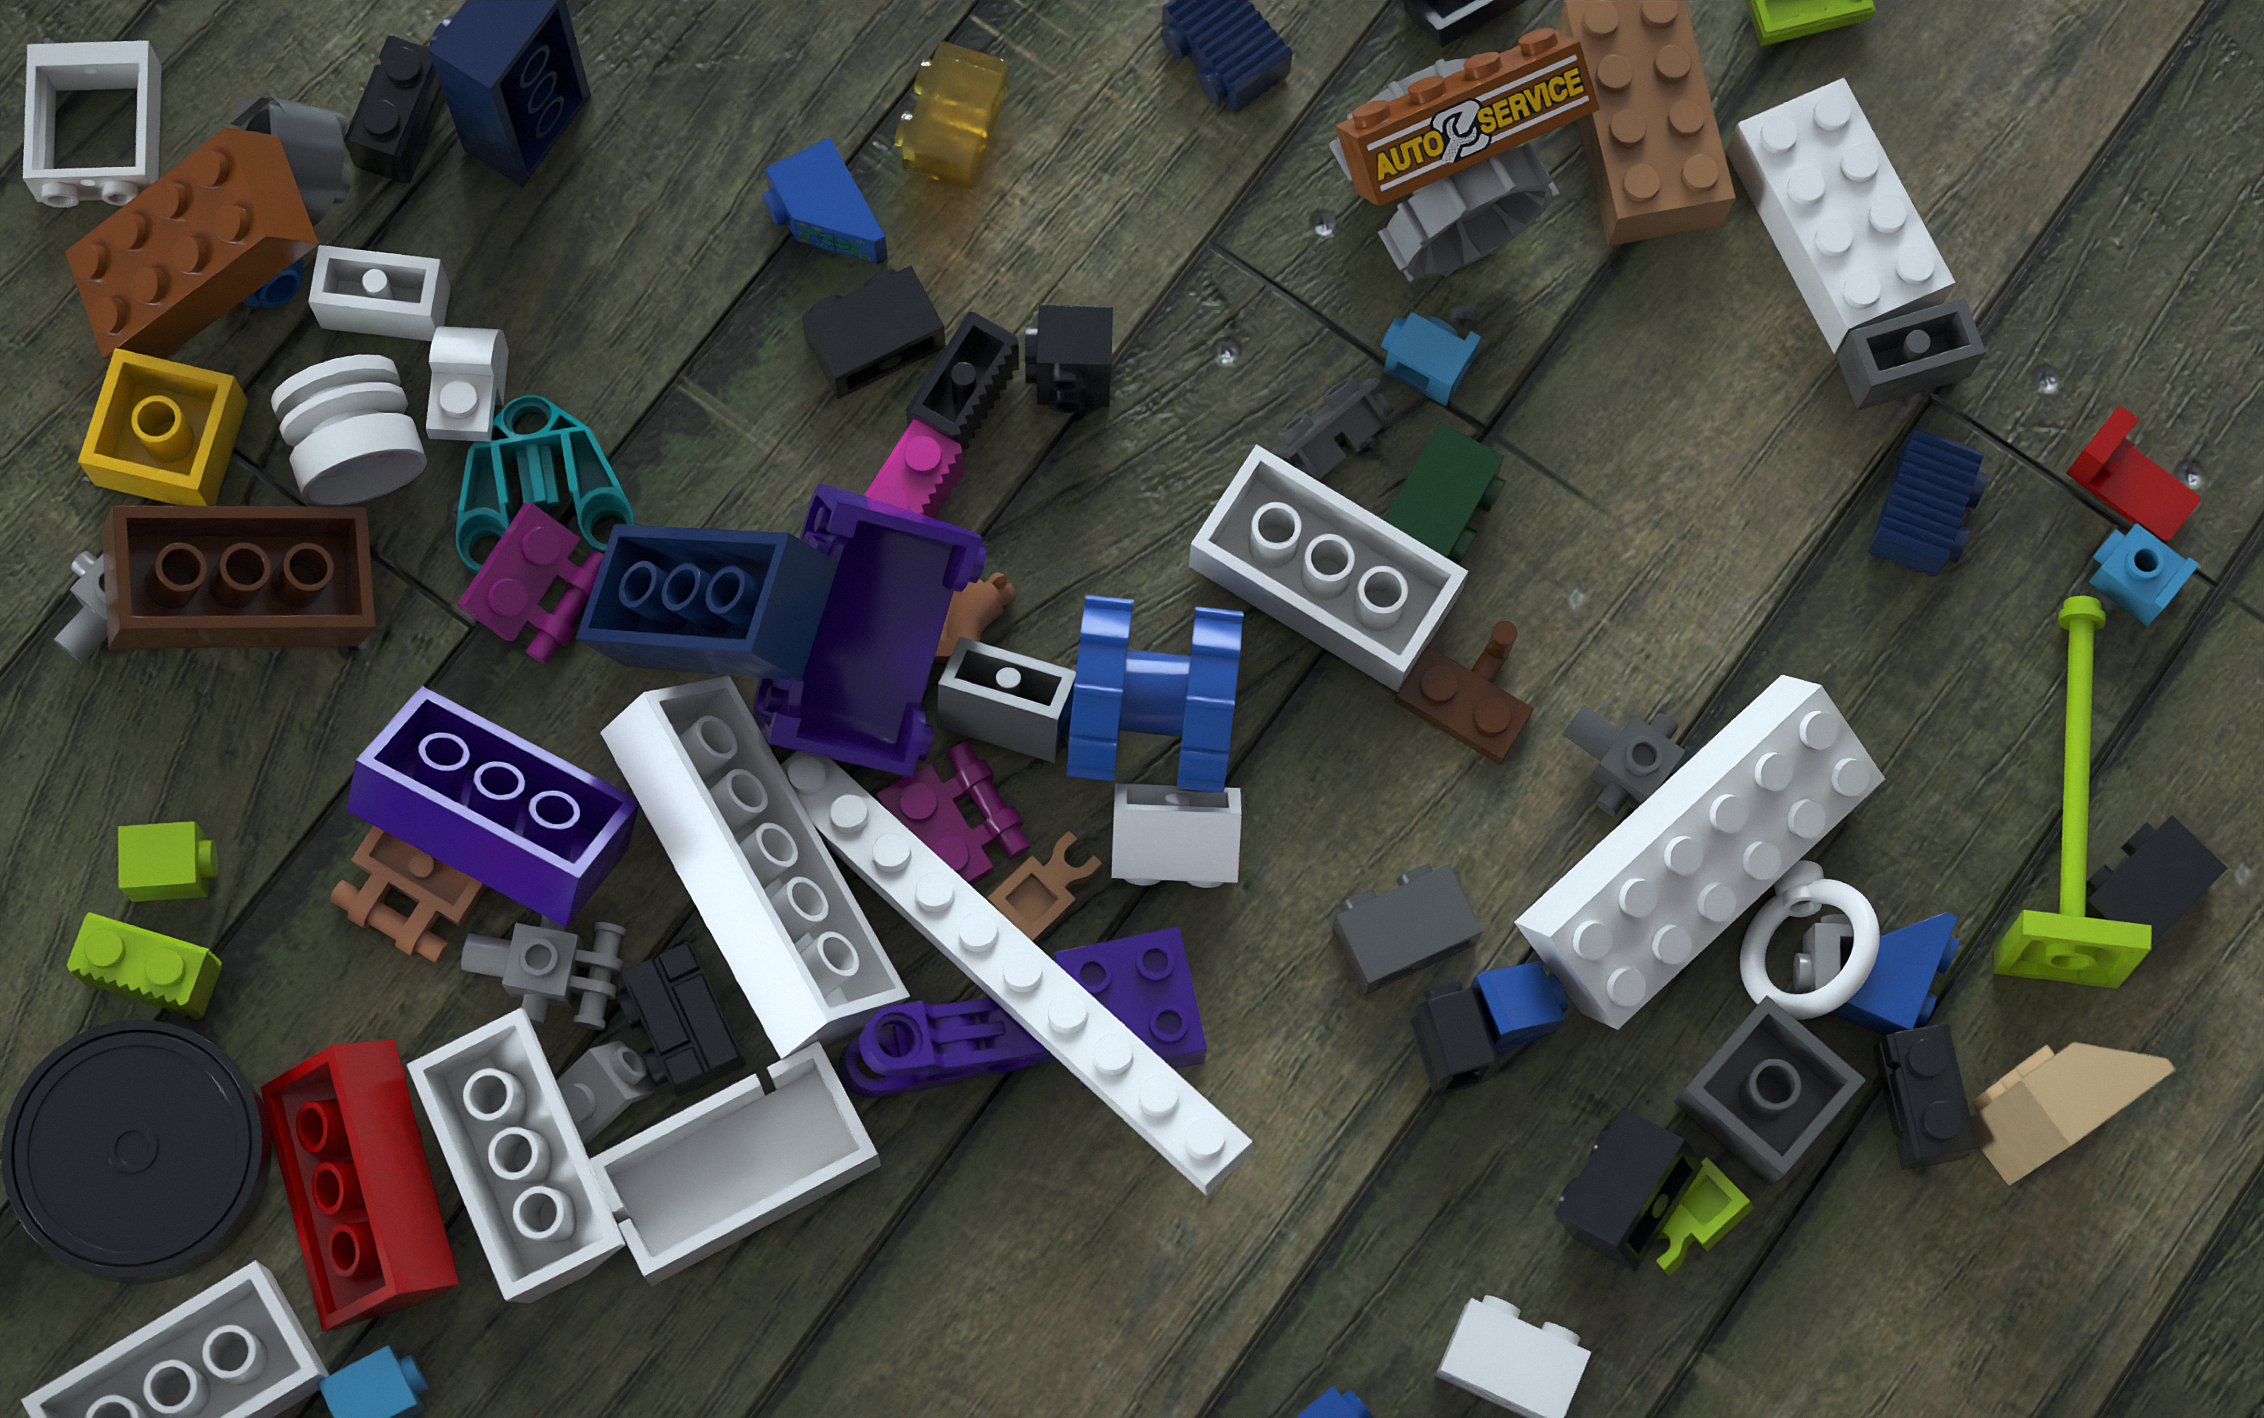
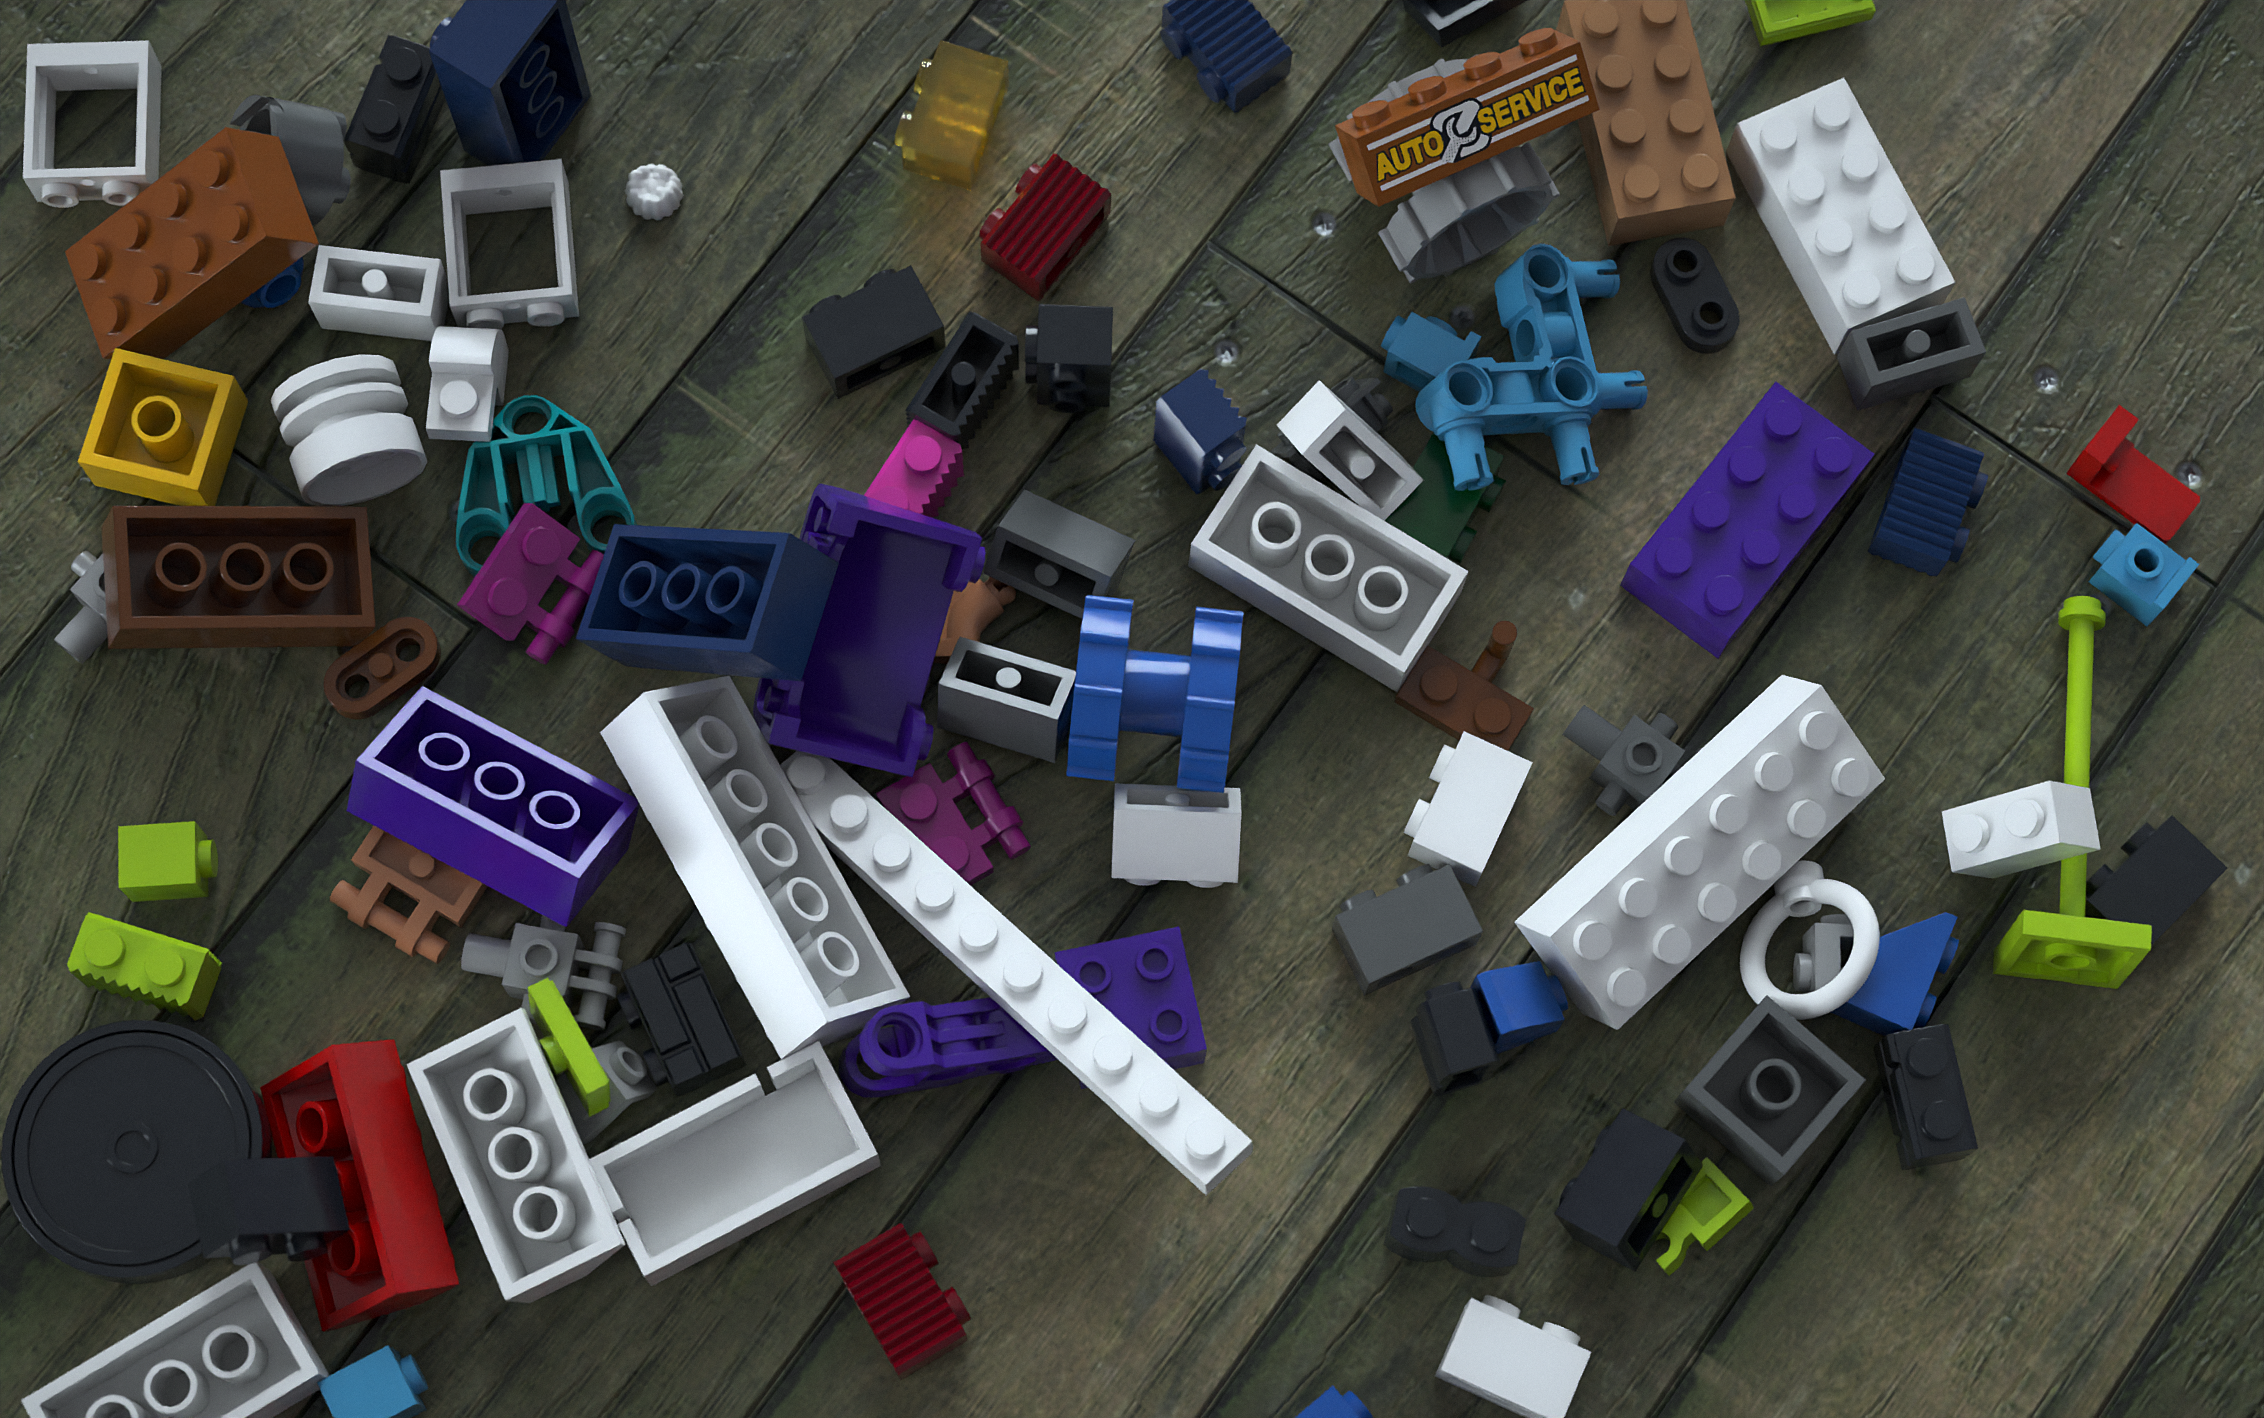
blue slope [762,137,888,264] -> none
medium nougat plate [987,831,1102,944] -> none
tan slope [1971,1042,2176,1186] -> none
none -> black brick [188,1156,350,1265]
none -> reddish brown plate [324,617,441,720]
none -> white window [440,159,579,329]
none -> lime plate [527,977,611,1117]
none -> white piece [625,164,683,220]
none -> dark red brick [834,1223,972,1380]
none -> dark red brick [979,153,1111,302]
none -> dark grey brick [982,489,1135,619]
none -> dark blue brick [1153,369,1247,495]
none -> white brick [1277,380,1423,521]
none -> black brick [1384,1186,1526,1277]
none -> white brick [1404,731,1533,887]
none -> dark azure pin [1416,244,1647,491]
none -> dark purple brick [1620,382,1875,659]
none -> black plate [1650,237,1740,354]
none -> white brick [1942,781,2101,879]

